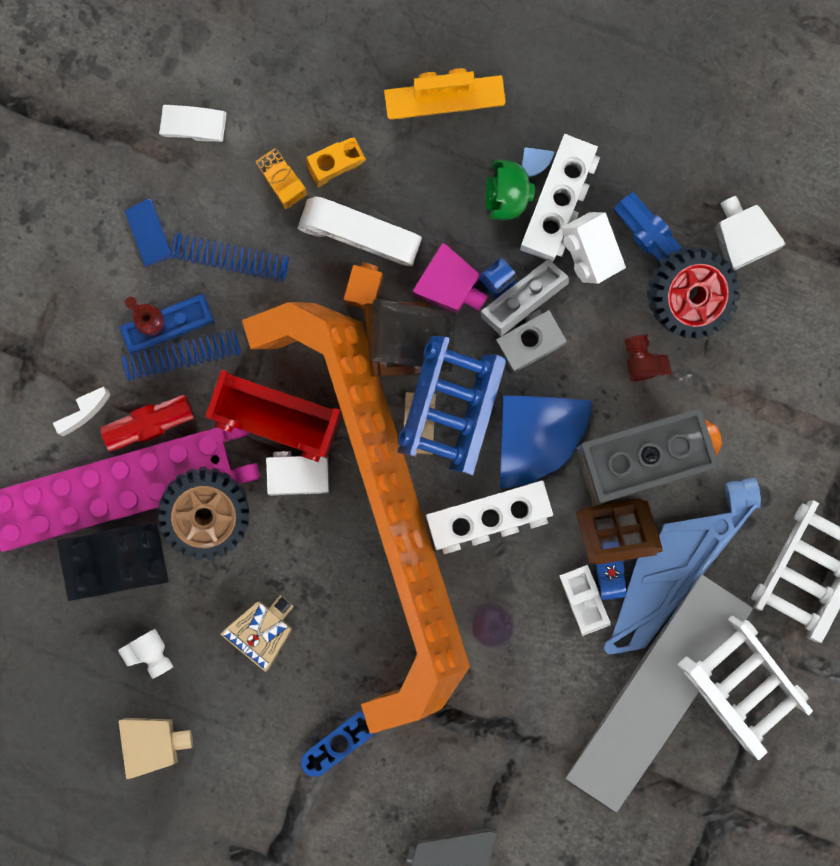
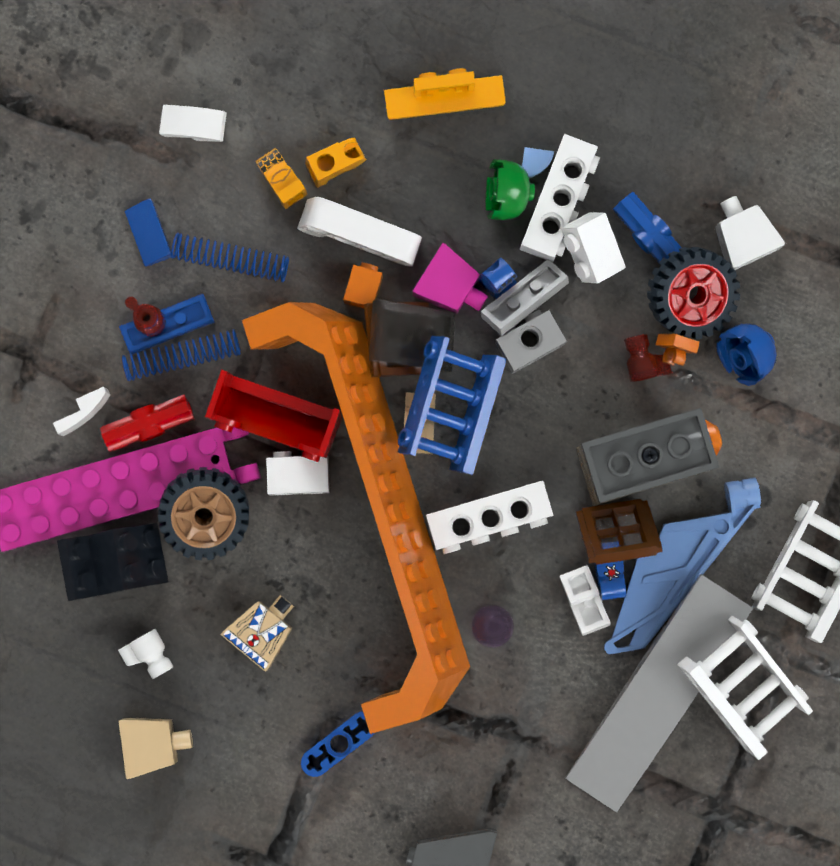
blue brick [500,395,592,489] -> none
none -> orange tile [656,334,700,366]
none -> blue cylinder [717,323,777,386]

